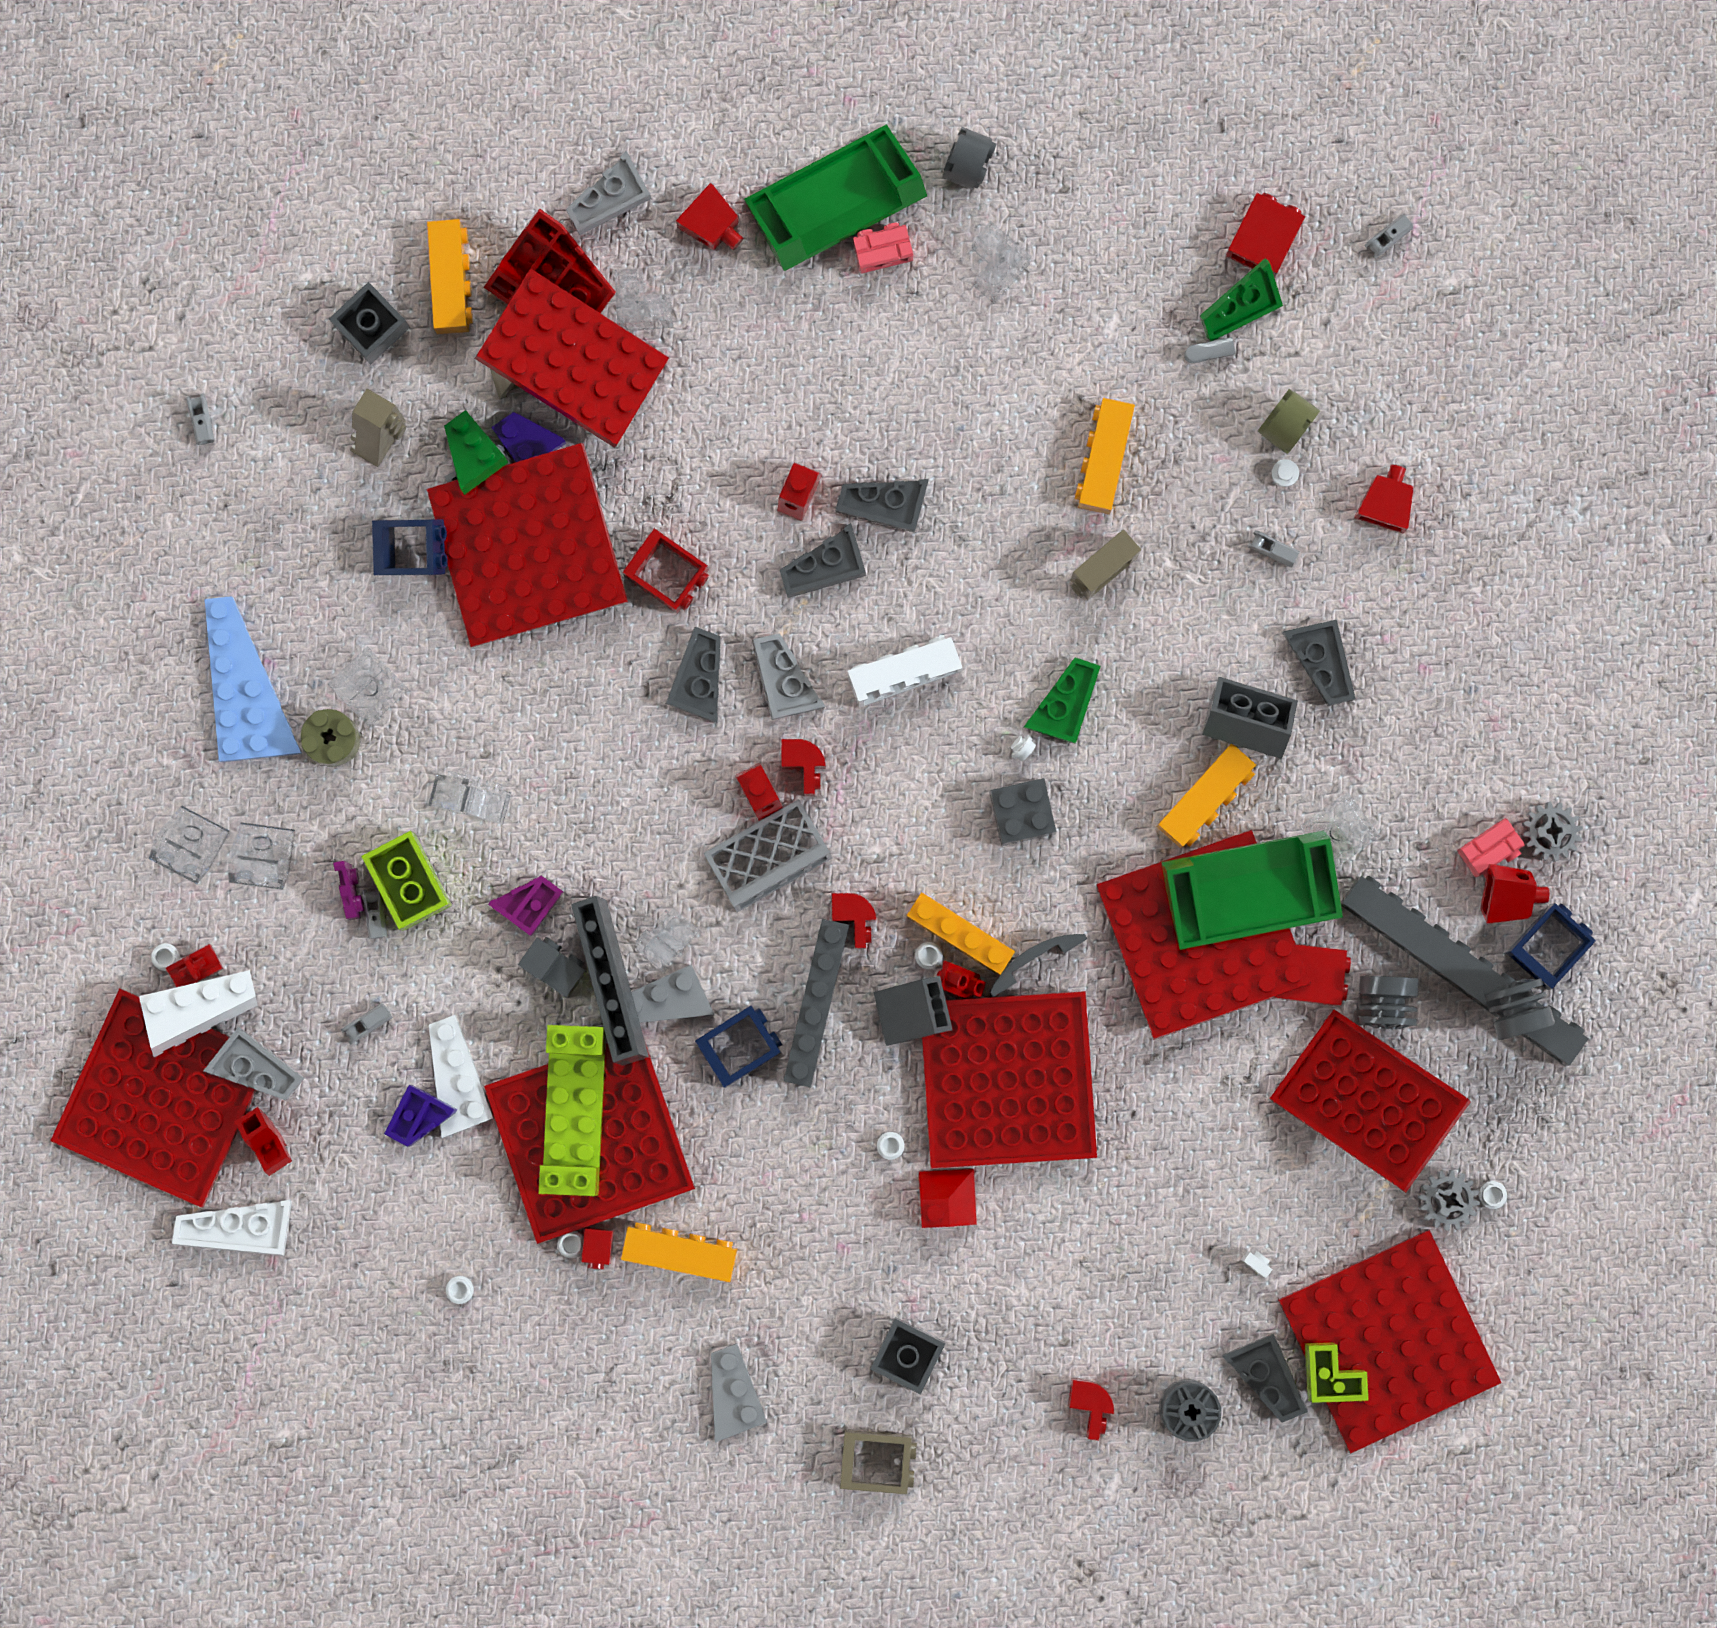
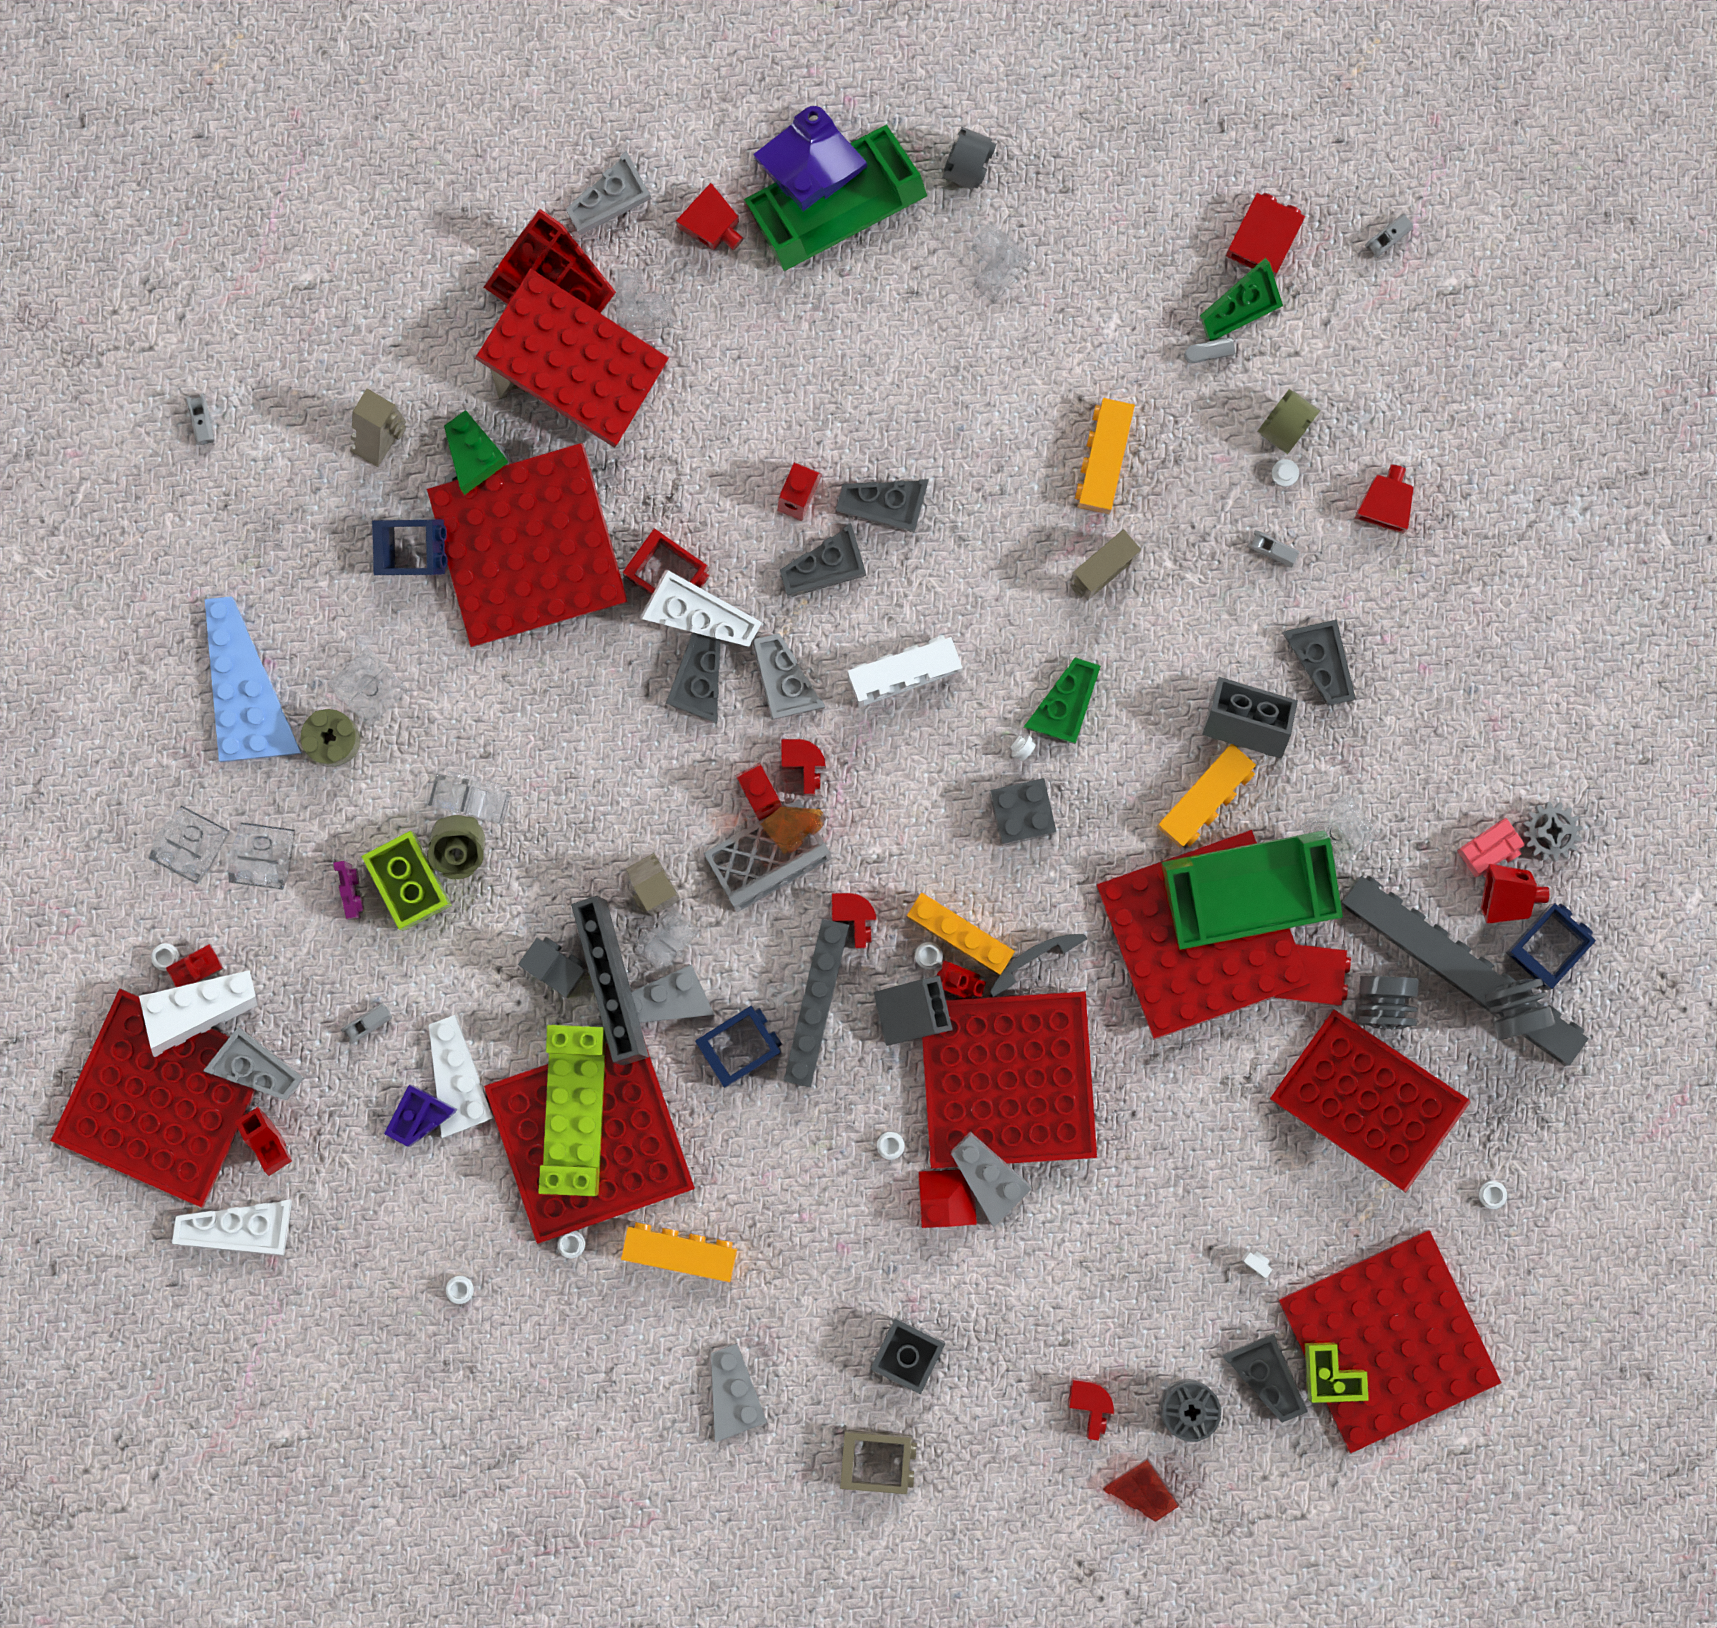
dark grey brick [329,282,410,365] -> none
light grey bar [362,888,387,939] -> none
light orange brick [427,219,473,334] -> none
magenta wing [488,875,564,936] -> none
dark purple wing [491,412,566,462] -> none
red brick [581,1228,615,1269] -> none
coral brick [853,223,913,274] -> none
light grey gear [1418,1170,1480,1231] -> none
none -> olive brick [428,815,485,879]
none -> dark tan wedge [626,853,681,916]
none -> white wing [640,570,762,647]
none -> dark purple slope [753,106,868,212]
none -> clear orange slope [760,806,826,854]
none -> light grey wing [951,1132,1032,1228]
none -> clear red wing [1103,1458,1179,1522]

